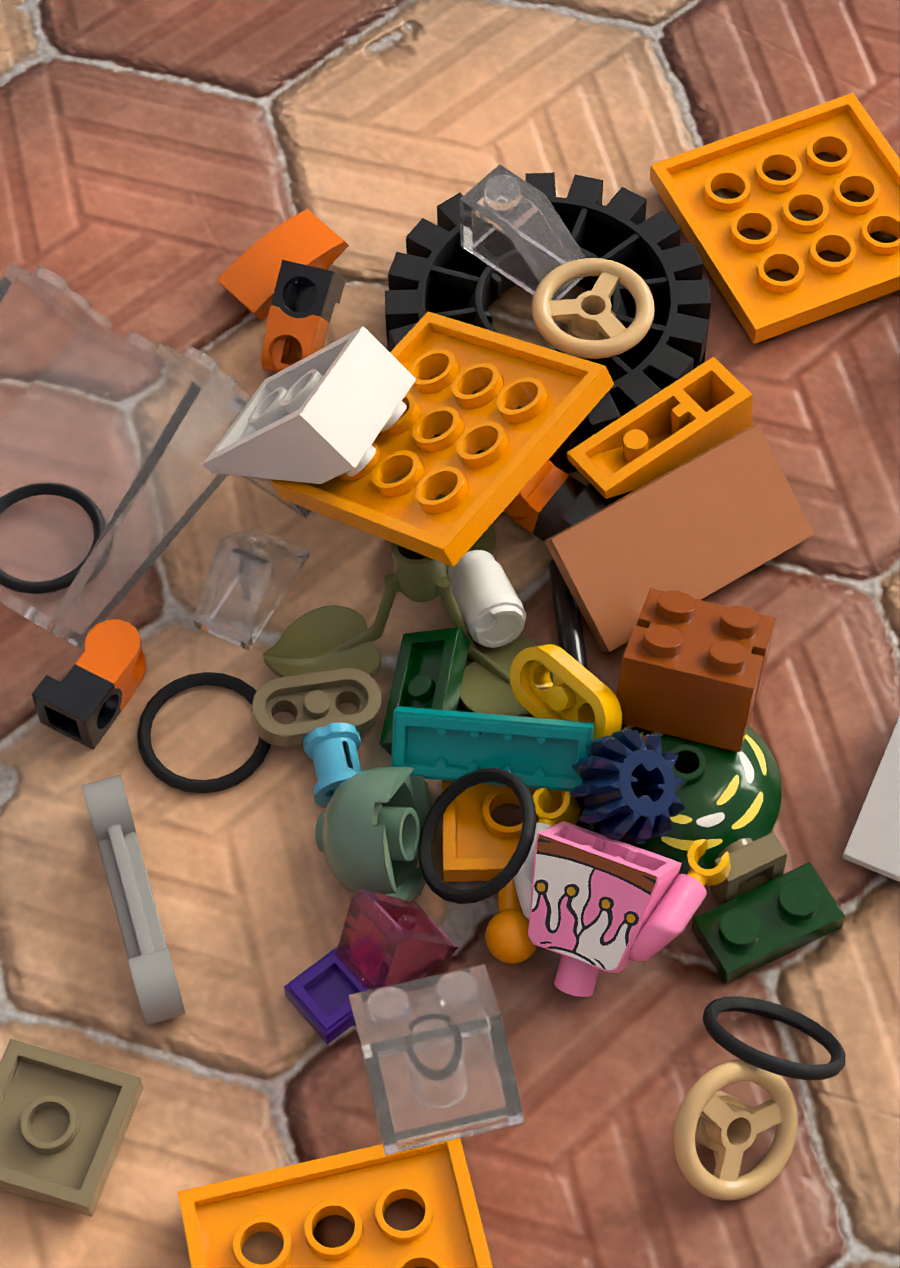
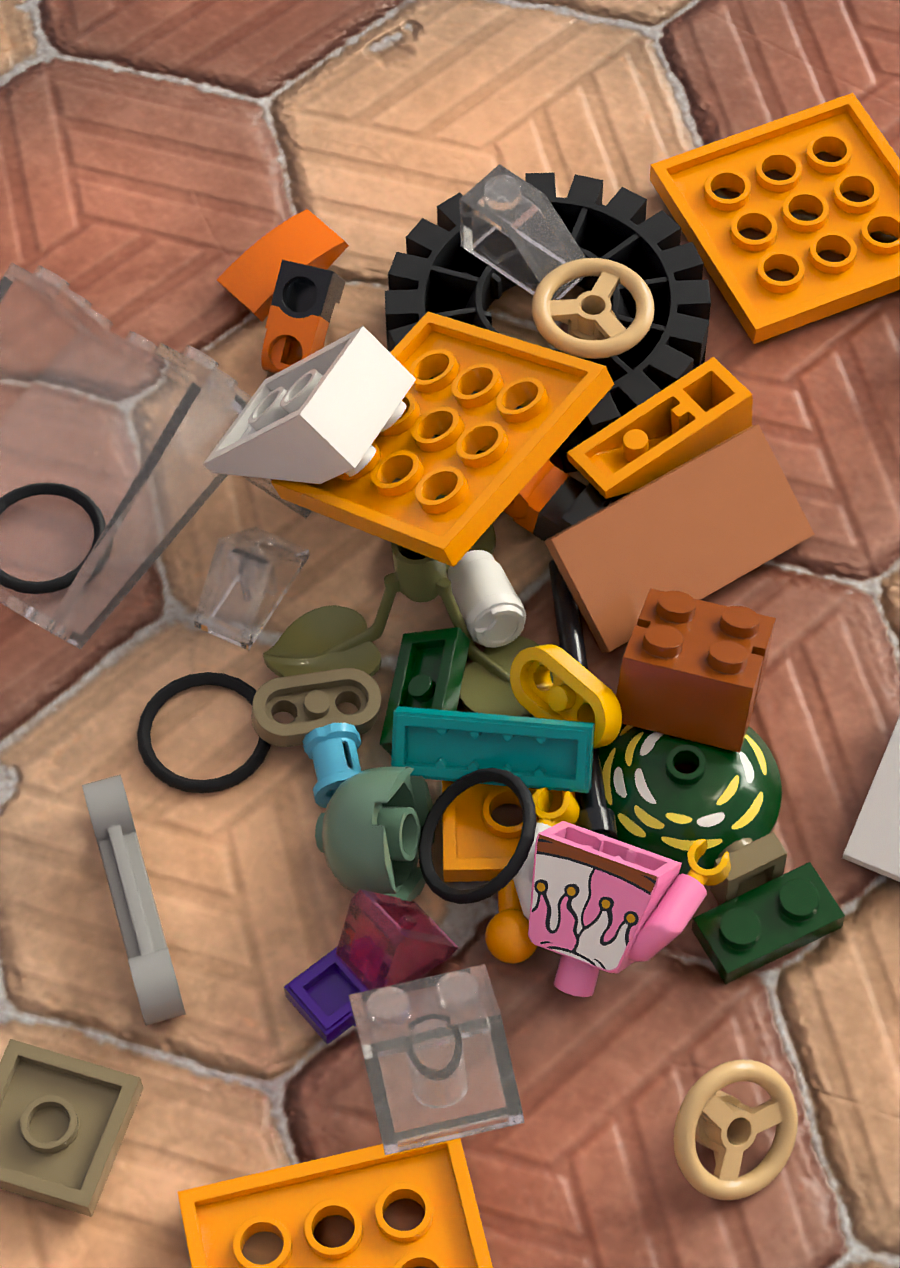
leg [32,619,147,750] -> none
dark blue gear [569,729,688,846] -> none
black tyre [703,996,846,1080] -> none

